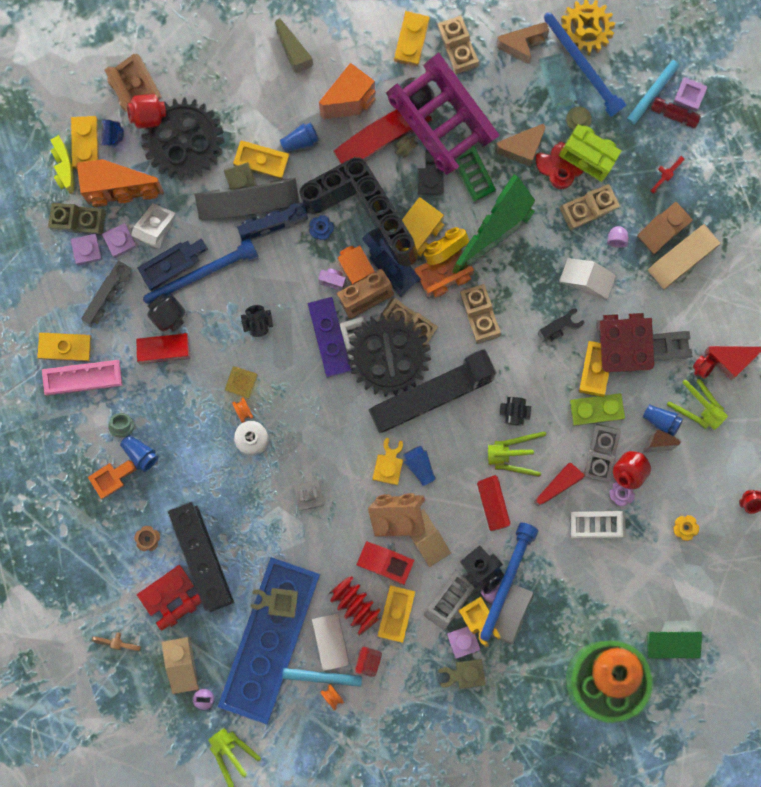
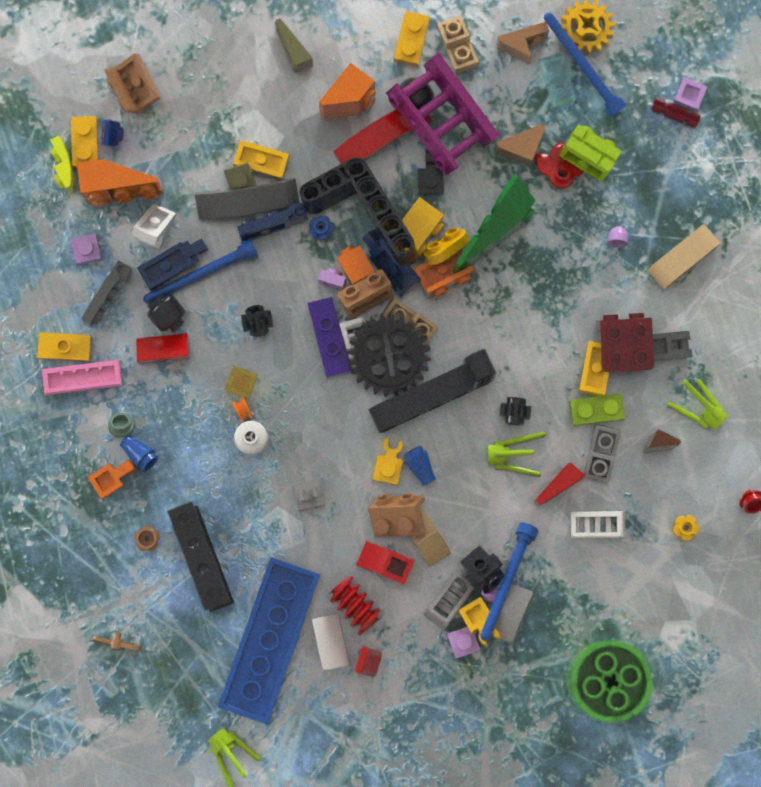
olive slope [48,203,106,235] -> none
lavender plate [102,223,137,258] -> none
red head [127,94,166,129] -> none
red plate [136,564,201,631] -> none
black gear [141,97,225,181] -> none
tan slope [161,637,199,694] -> none
lavender hinge [193,689,215,710] -> none
olive plate [251,588,298,618] -> none
blue cone [280,122,319,153] -> none
medium azure bar [282,668,362,687] -> none
orange bush [320,684,345,711] -> none
yellow plate [377,585,415,643] -> none
olive plate [395,135,418,158] -> none
olive plate [438,659,486,689] -> none
green slope [455,145,496,202] -> none
tan slope [460,284,501,344] -> none
red slope [477,475,511,531] -> none
black plate [538,308,585,342] -> none
white slope [559,258,616,300] -> none
tan slope [560,184,620,231] -> none
olive plate [566,106,592,130] -> none
orange piece [593,648,643,698] -> none
lavender plate [609,482,635,506] -> none
red head [612,451,651,490] -> none
medium azure bar [627,60,680,125] -> none
medium nougat slope [637,202,693,255] -> none
blue cone [643,404,683,436] -> none
green slope [647,632,702,658] -> none
red piece [650,155,685,194] -> none
red plate [693,355,716,379] -> none
red slope [705,346,761,380] -> none

